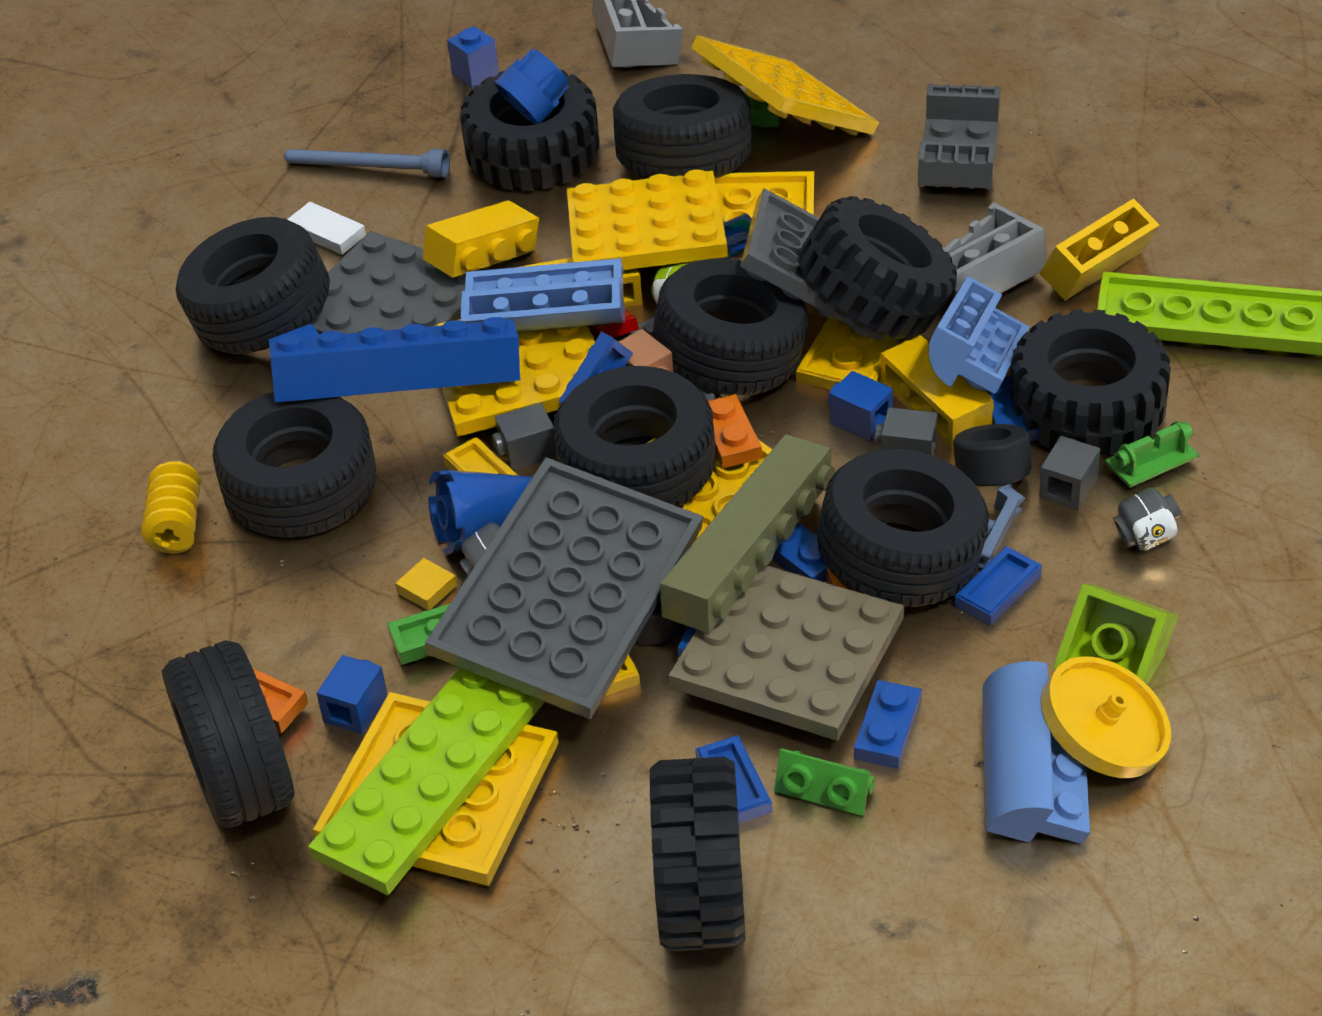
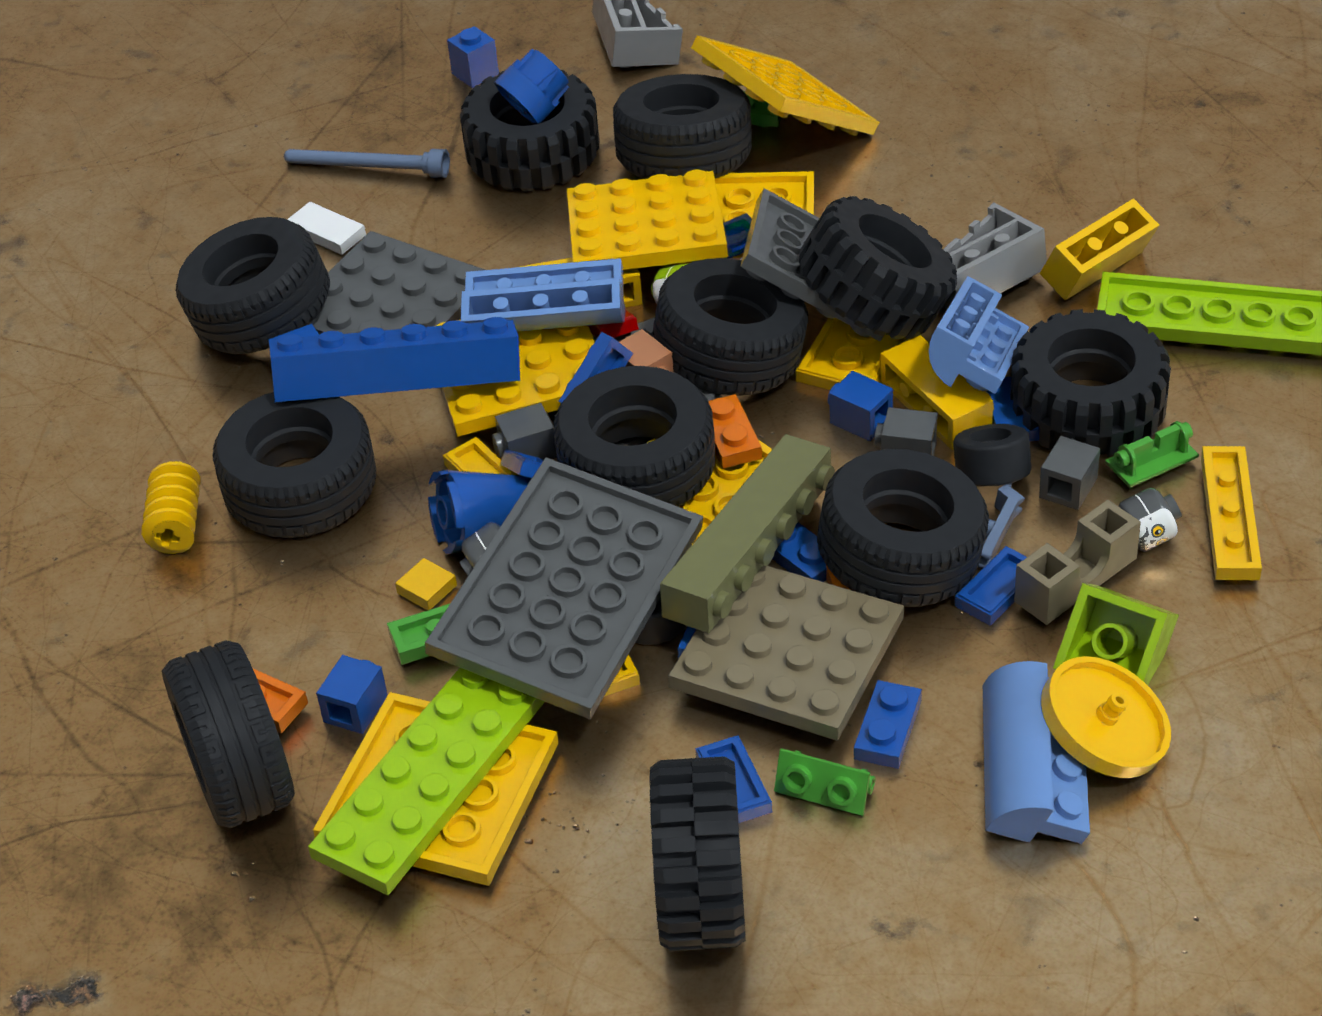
yellow brick [422,200,539,278] -> none
dark grey plate [918,84,1000,190] -> none
none -> blue tile [501,449,544,478]
none -> dark tan arch [1014,500,1141,625]
none -> yellow plate [1201,446,1262,580]

